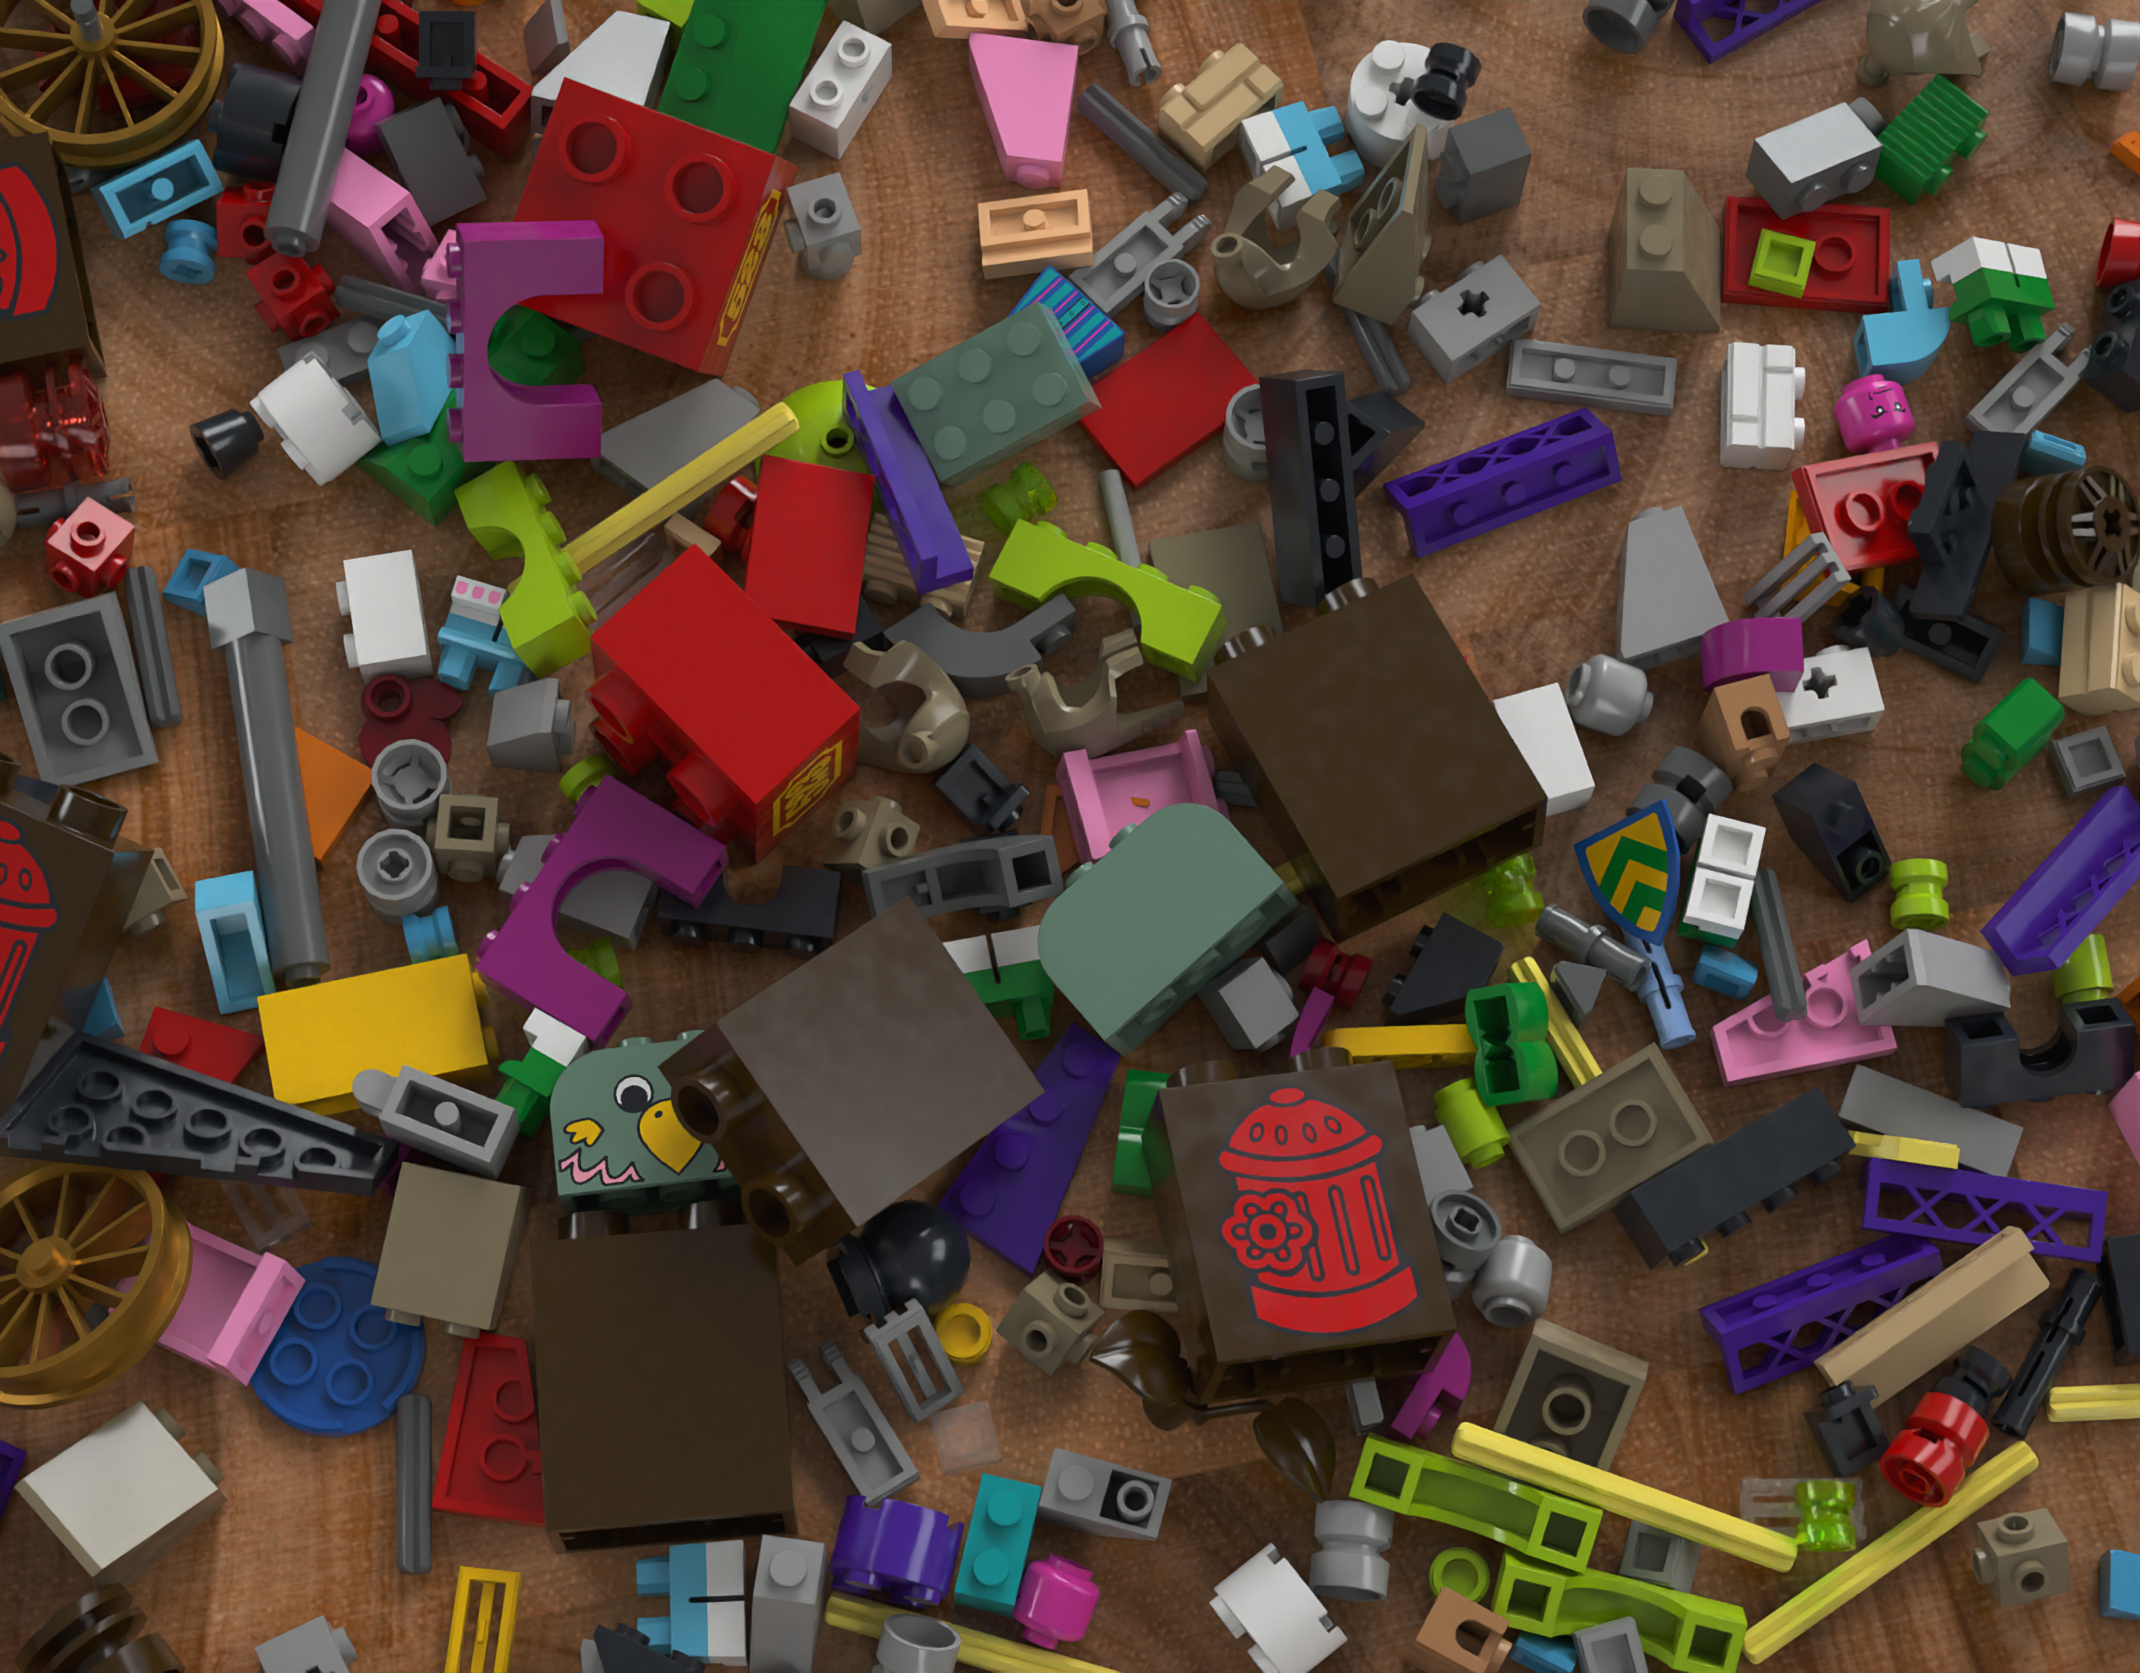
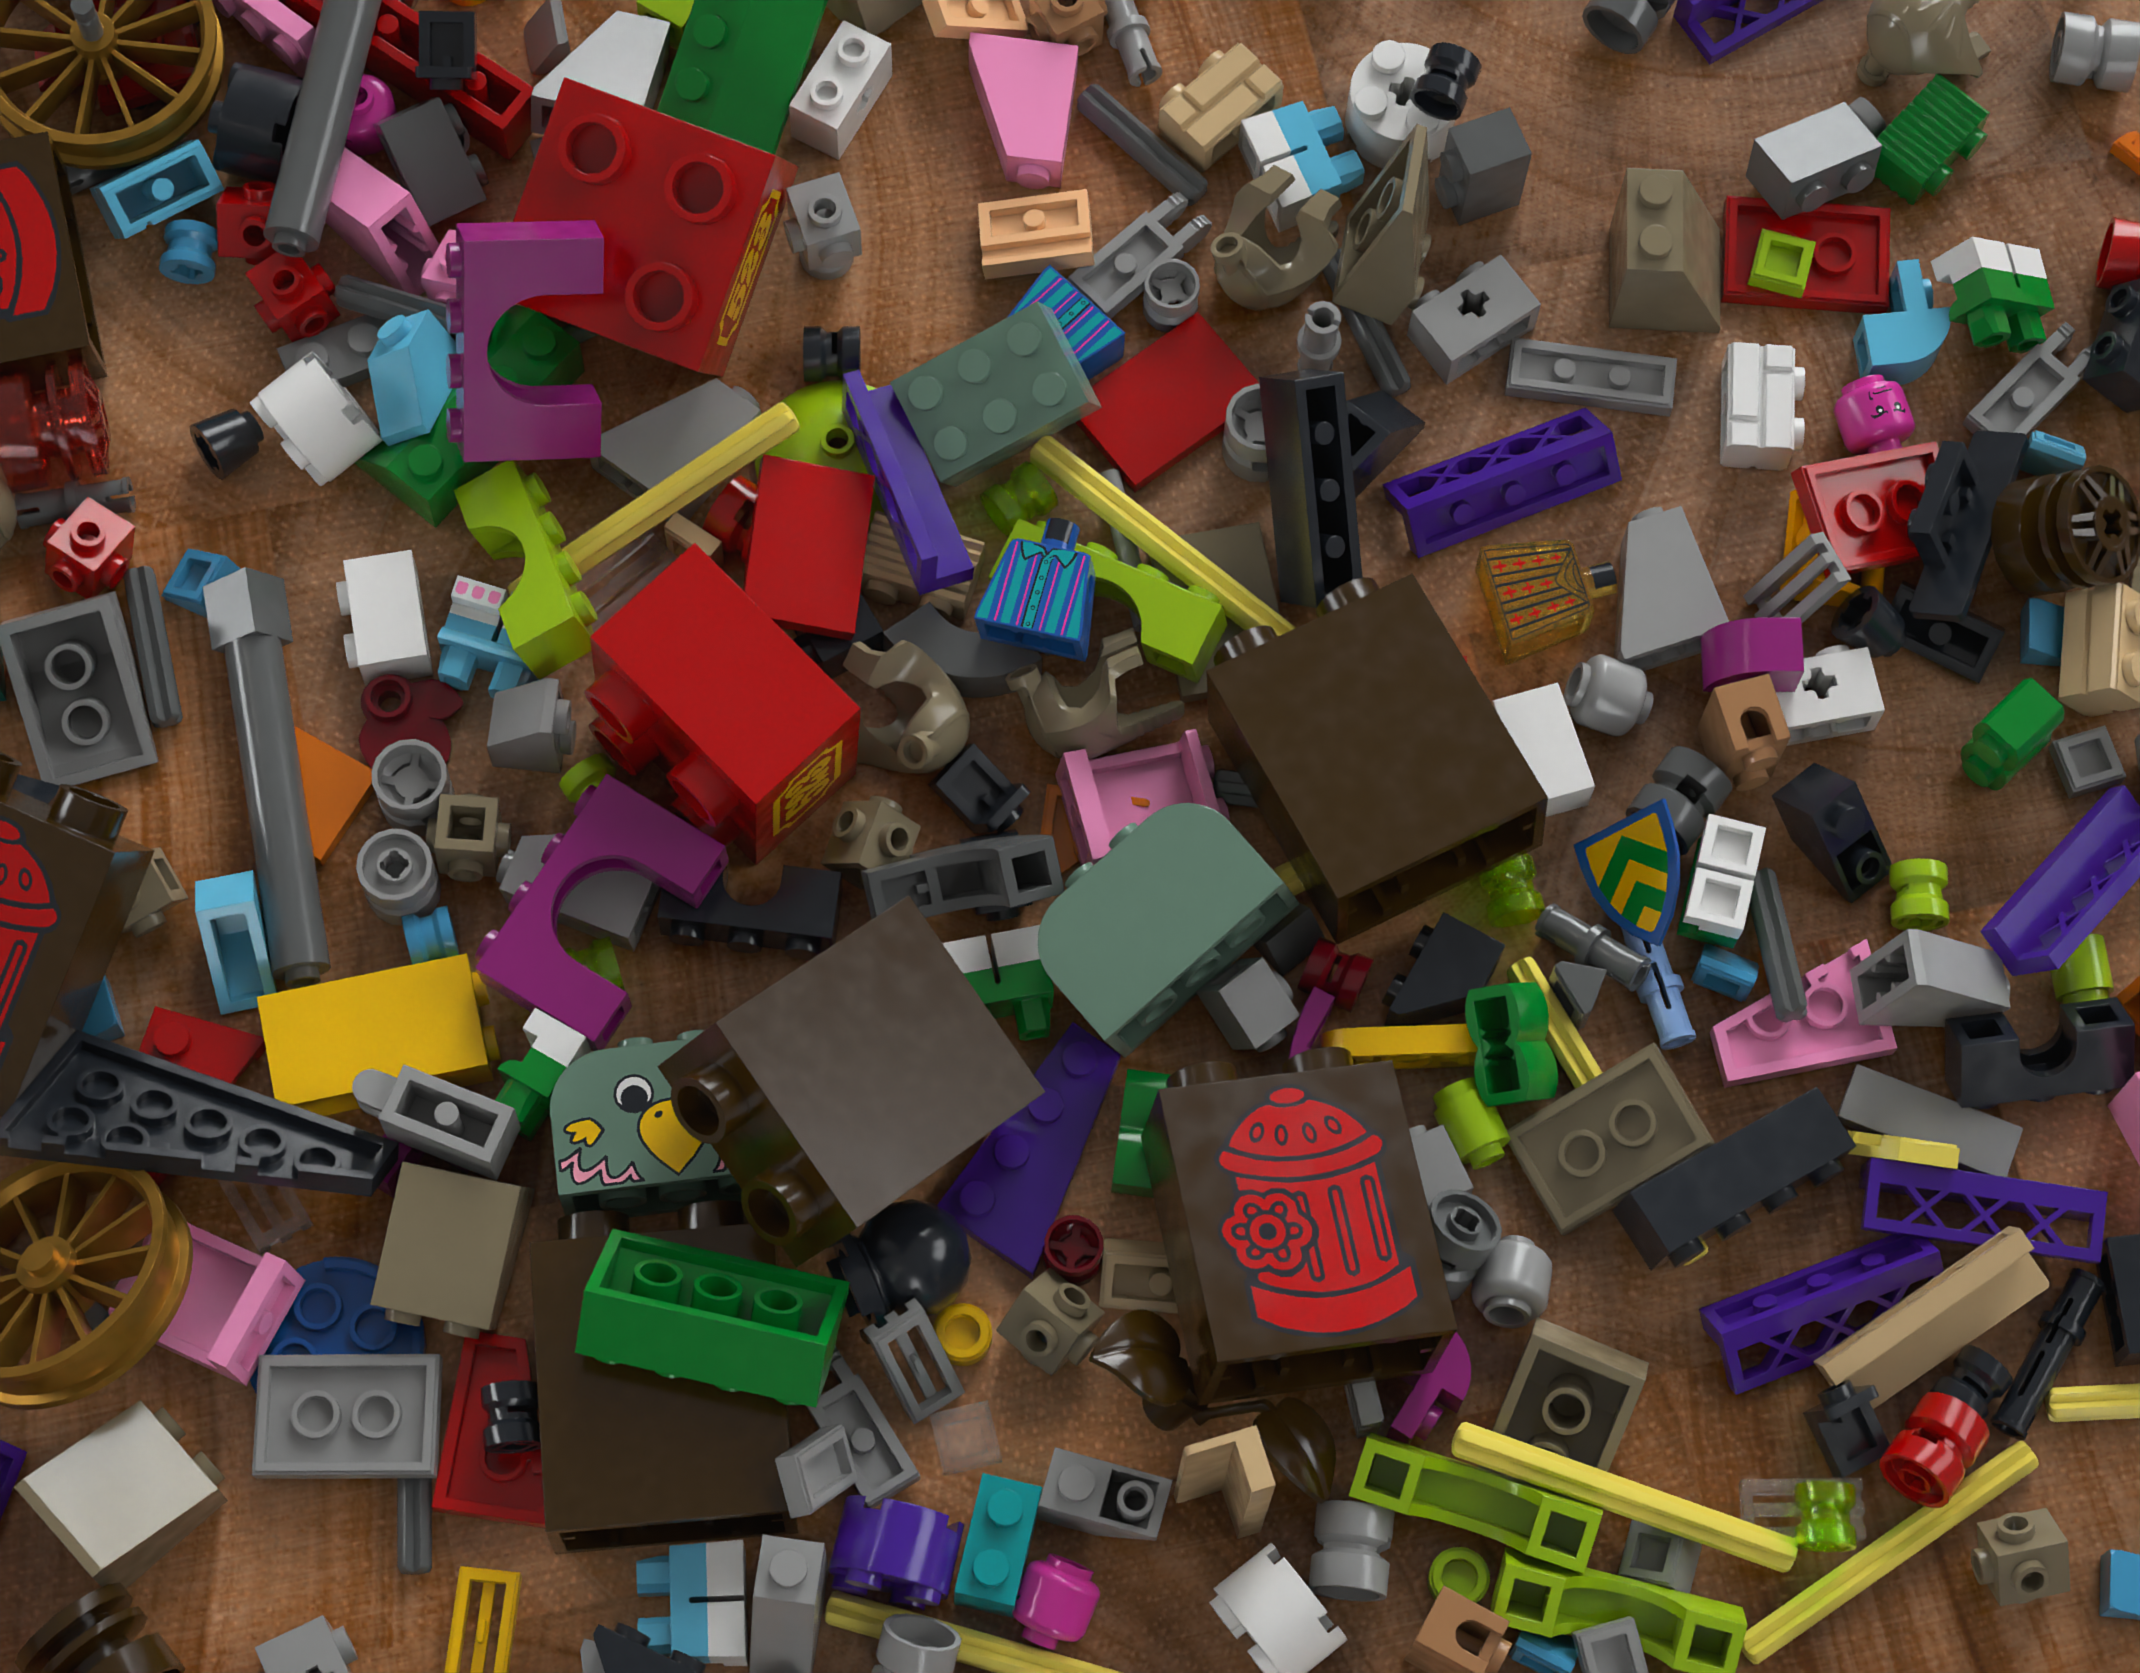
none -> light grey tile [252,1354,443,1479]
none -> black wheel [481,1380,541,1454]
none -> green slope [575,1229,850,1408]
none -> light grey tile [775,1423,858,1518]
none -> black wheel [803,326,861,382]
none -> torso [974,518,1095,662]
none -> light yellow axle [1029,435,1296,636]
none -> tan panel [1173,1425,1276,1539]
none -> light grey pin [1296,301,1342,371]
none -> clear yellow torso [1475,539,1617,665]

